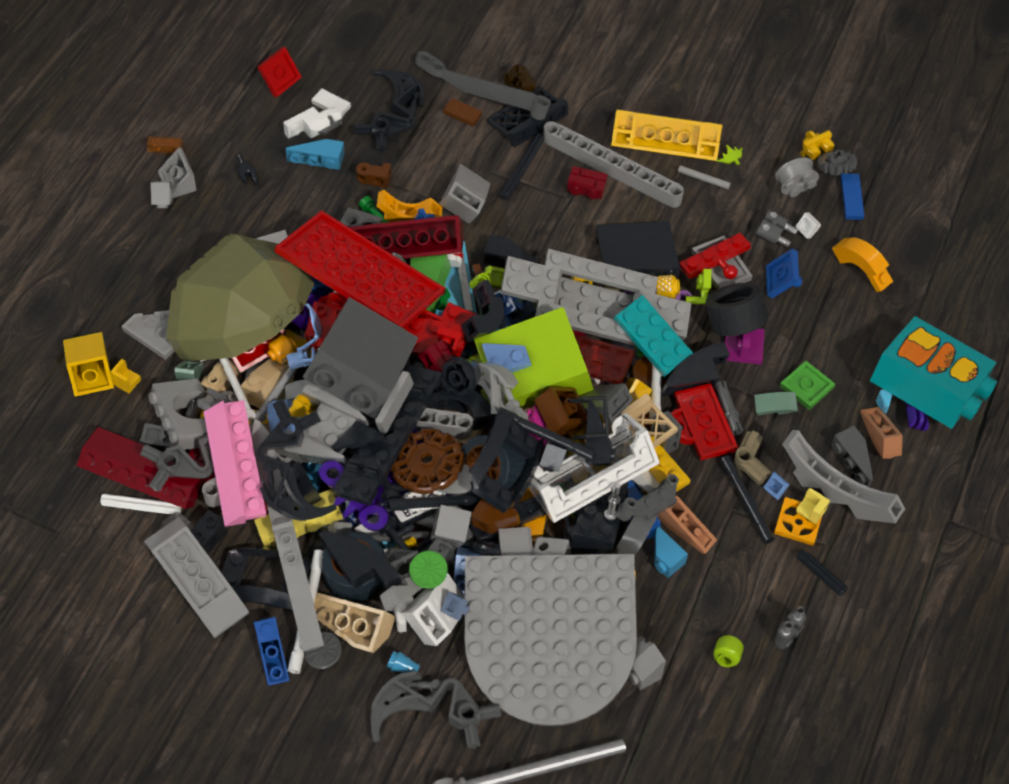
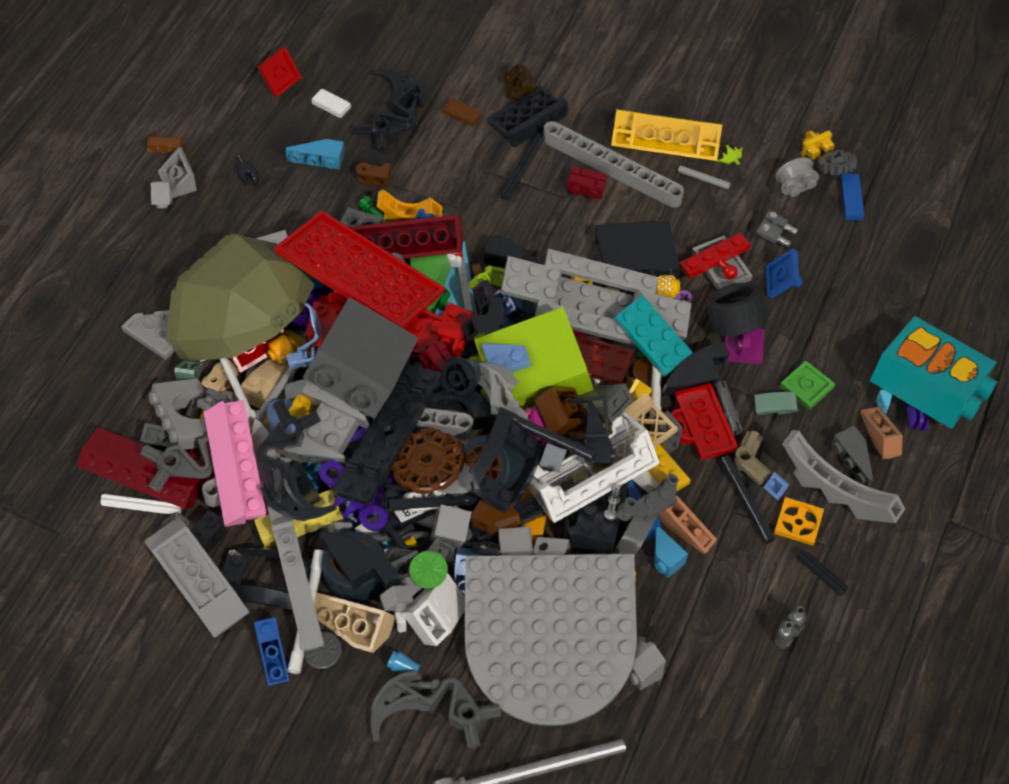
yellow slope [63,332,114,396] -> none
yellow panel [110,359,141,393] -> none
white plate [283,107,342,138] -> none
black tile [332,421,386,453] -> none
light grey tile [375,371,414,434] -> none
dark grey piece [415,51,551,120] -> none
light grey slope [439,164,490,224] -> none
sand blue tile [441,591,470,620] -> none
lime plate [685,269,712,304] -> none
lime head [714,635,743,667] -> none
white tile [795,212,821,239] -> none
light yellow panel [796,488,830,524] -> none
light orange arch [832,237,893,292] -> none

